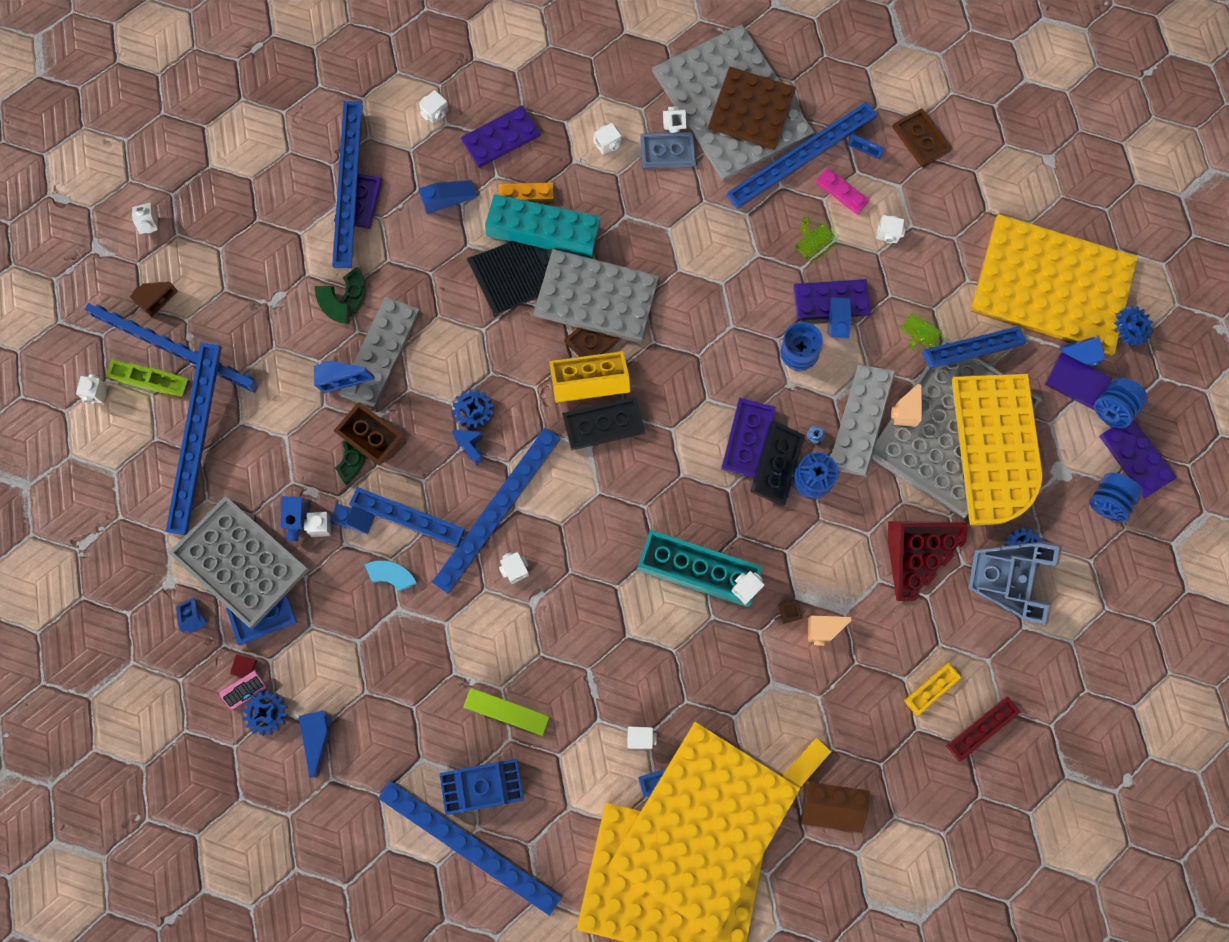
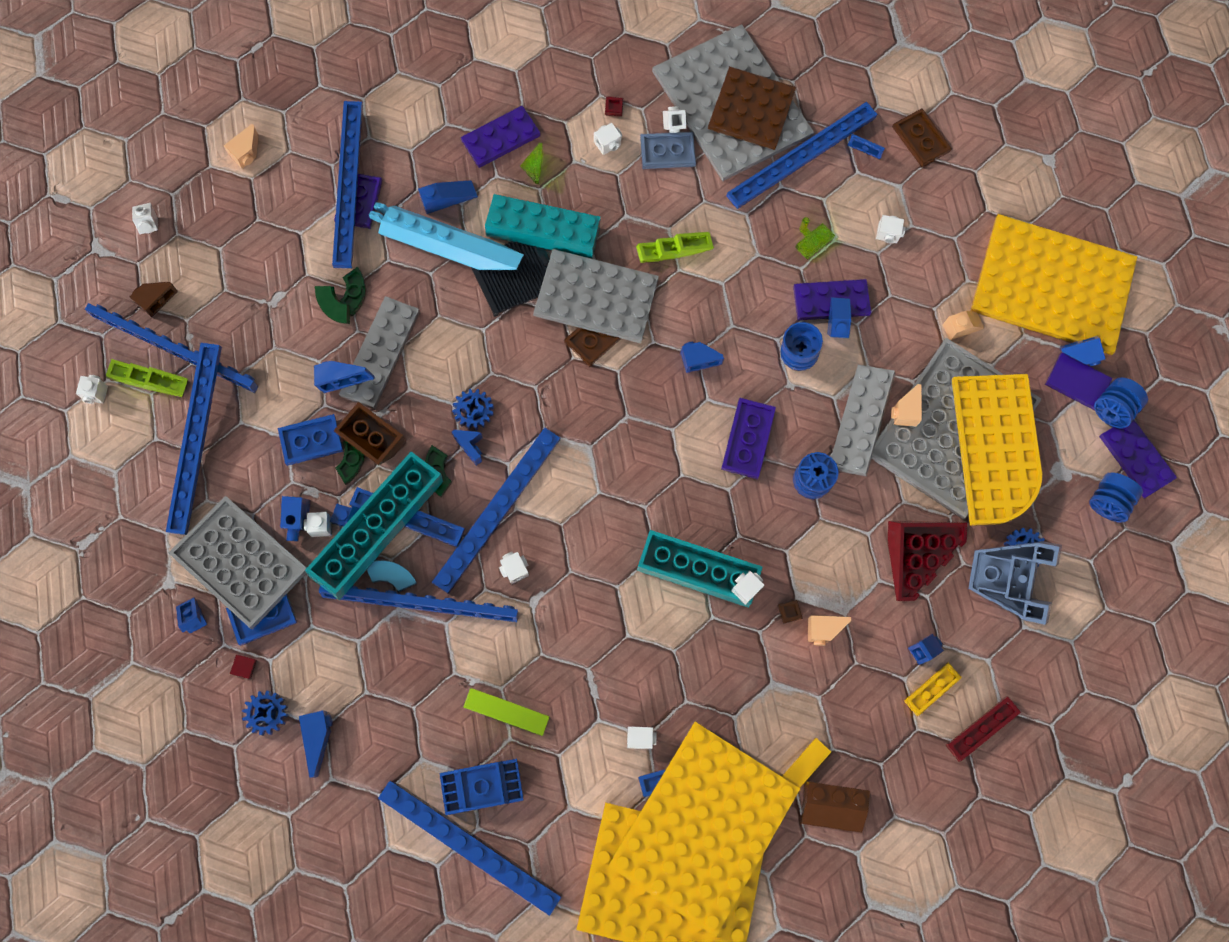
tile [219,670,267,710] -> none
white brick [419,90,449,124] -> none
light orange plate [499,182,554,203] -> none
yellow slope [549,351,630,403] -> none
black plate [562,396,645,451] -> none
black plate [750,420,805,506] -> none
medium blue plate [807,426,825,444] -> none
dark pink plate [816,168,870,215] -> none
clear neon green plate [900,313,943,349] -> none
blue plate [922,327,1027,369] -> none
blue gear [1114,306,1154,346] -> none
none -> light nougat slope [224,124,259,169]
none -> blue plate [278,414,344,466]
none -> teal brick [305,452,443,601]
none -> blue plate [319,586,518,622]
none -> medium azure hinge [369,202,524,270]
none -> dark green tile [425,445,452,498]
none -> clear neon green slope [520,143,543,184]
none -> dark red tile [605,97,624,117]
none -> lime slope [636,232,714,263]
none -> blue slope [680,341,724,373]
none -> blue slope [908,634,944,665]
none -> light nougat slope [943,311,984,341]

